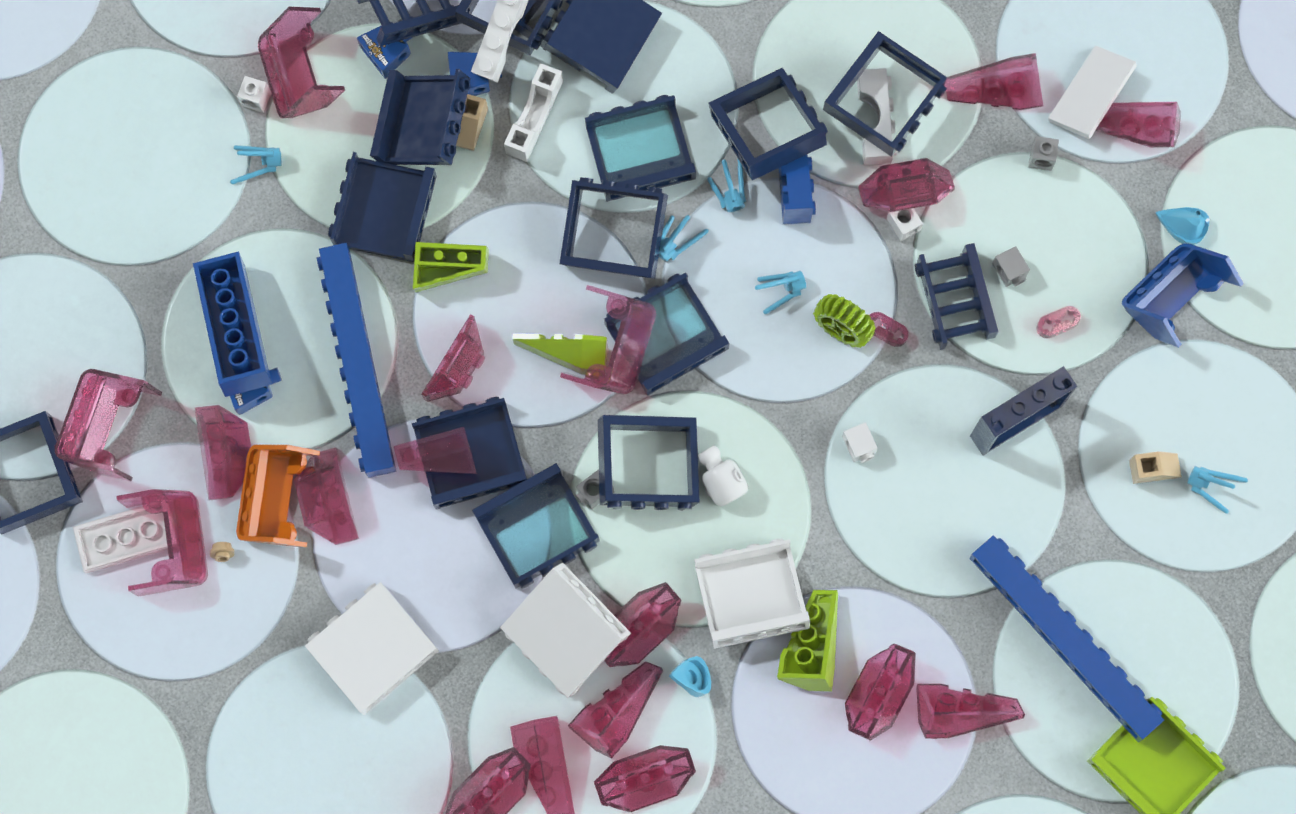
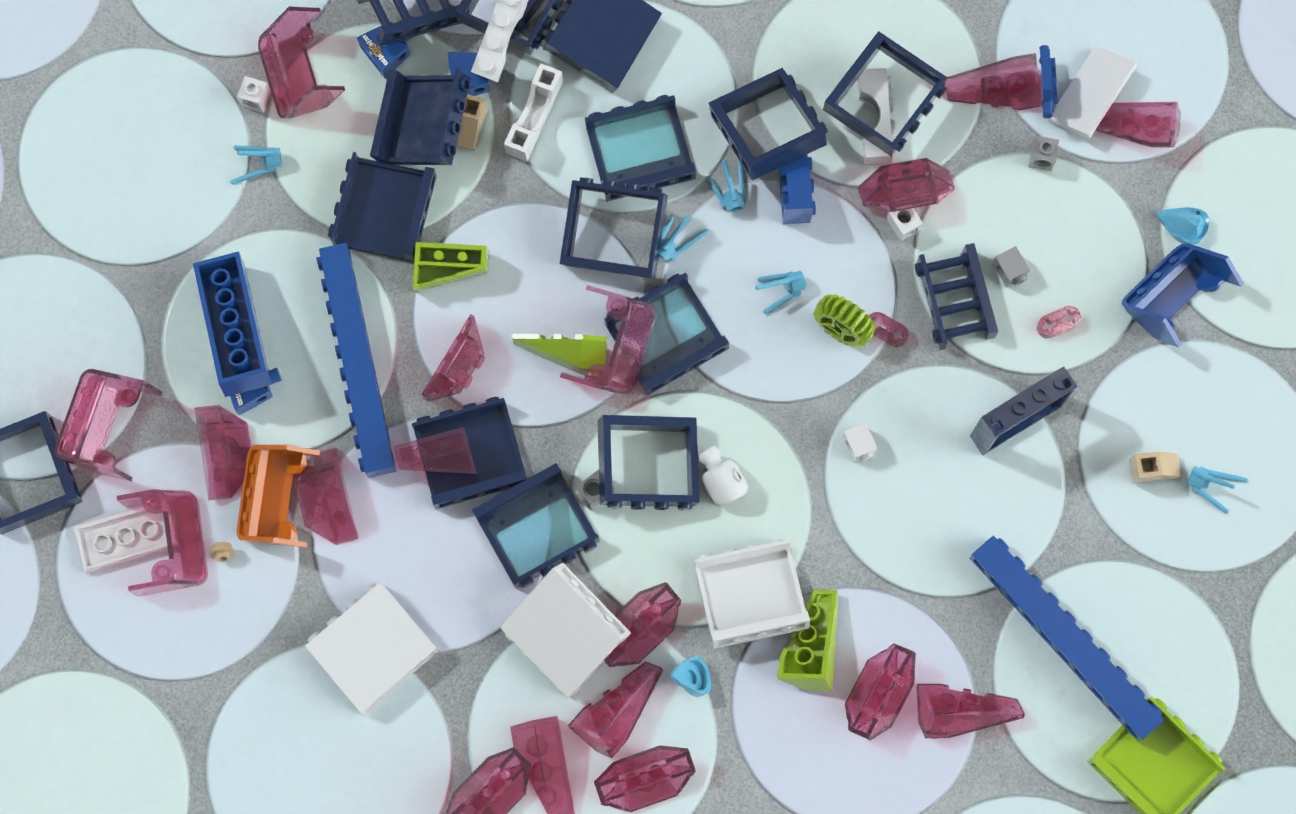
none -> blue plate [1039,45,1058,118]

